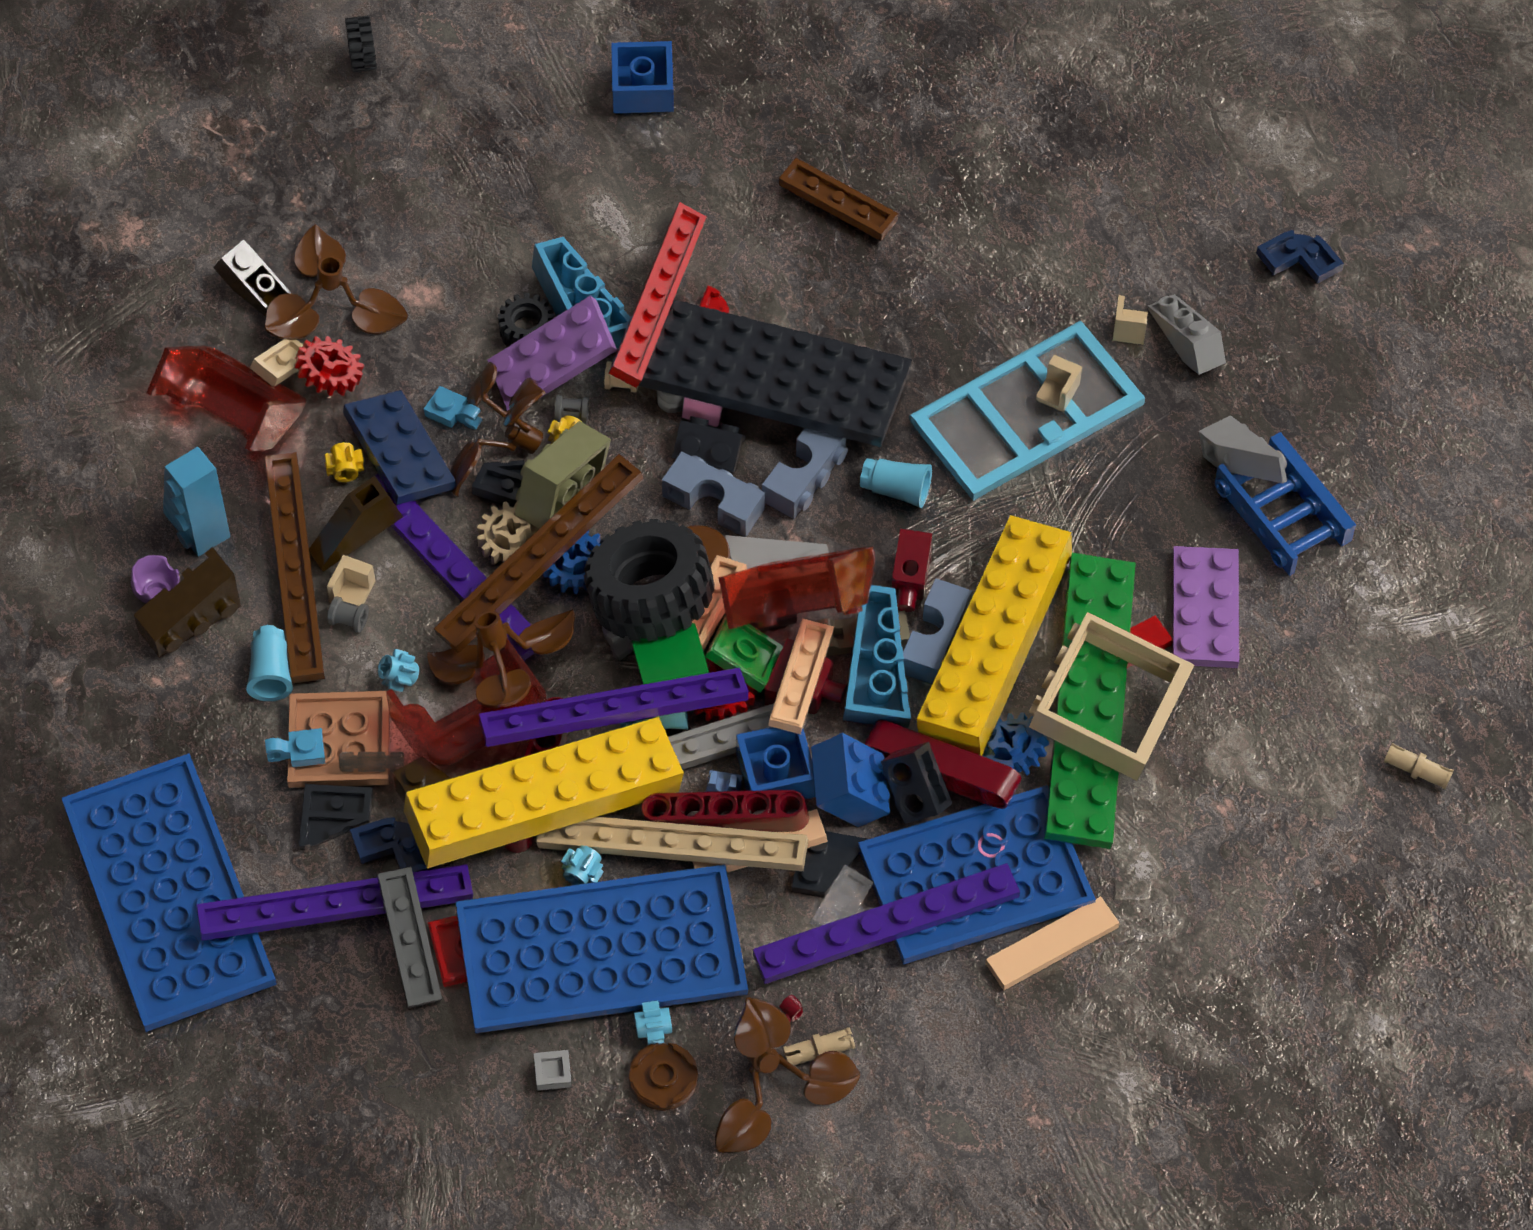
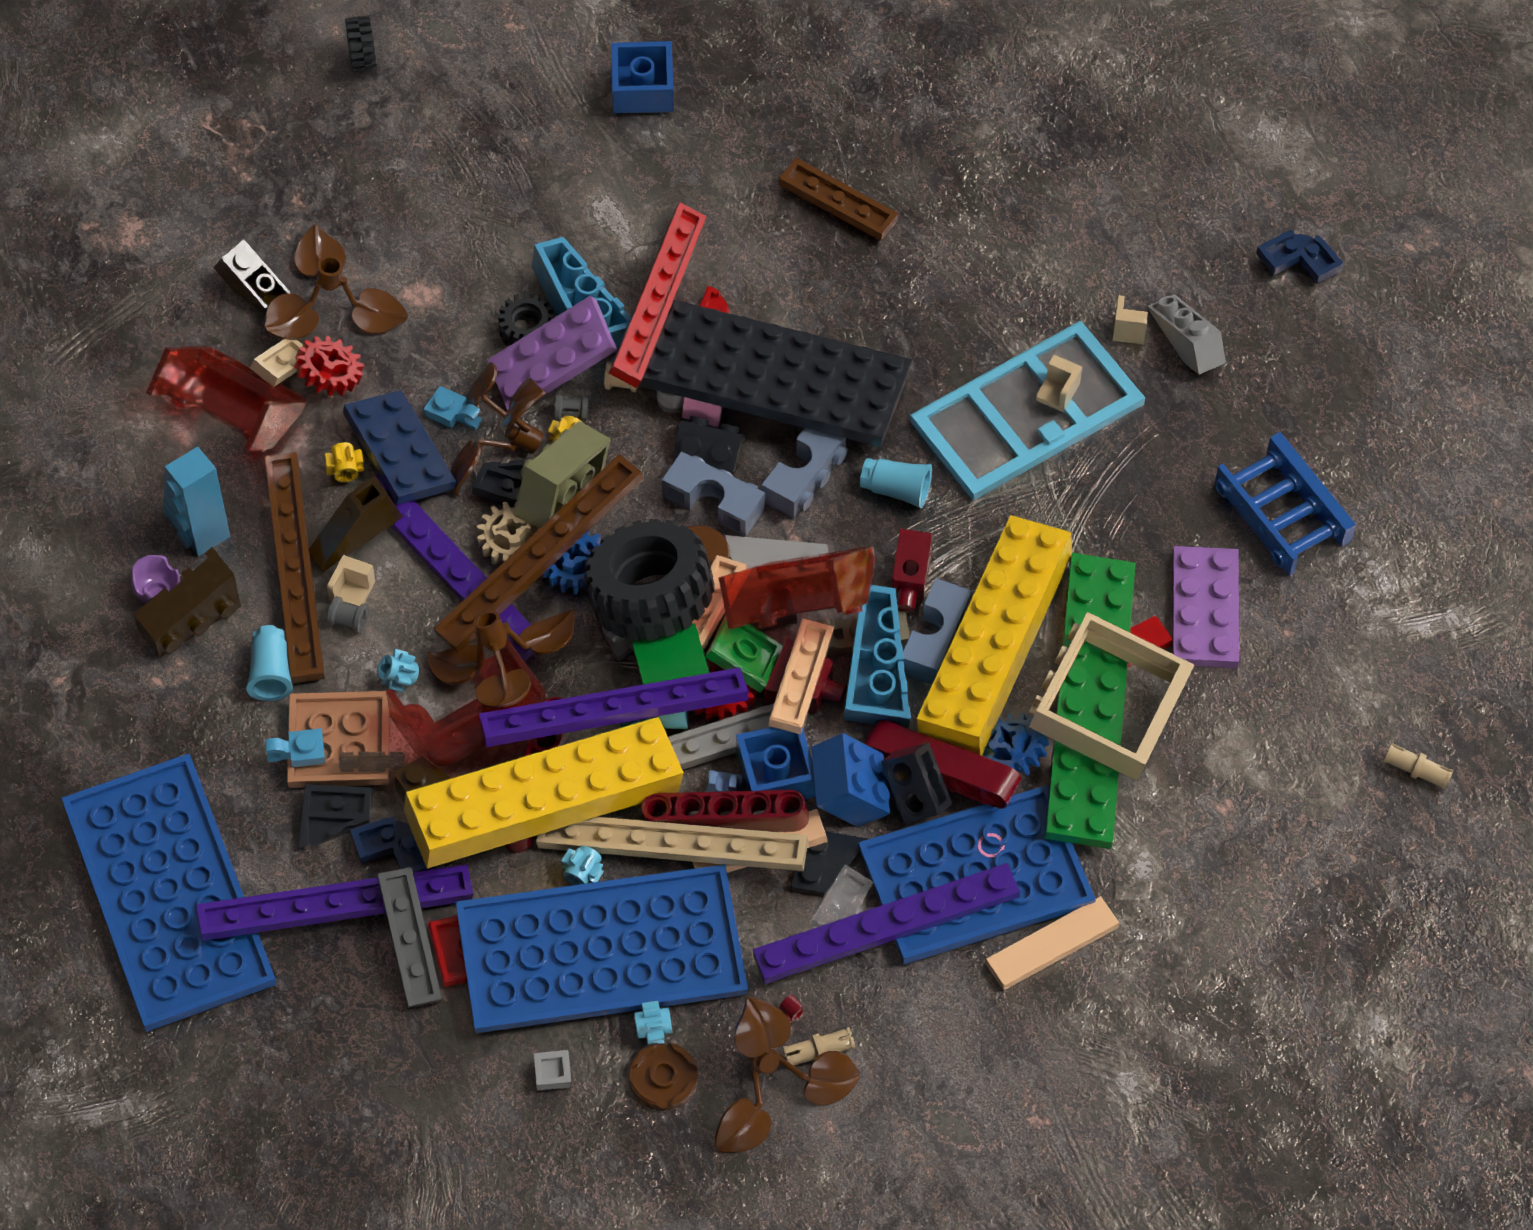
light grey slope [1199,415,1287,483] -> none

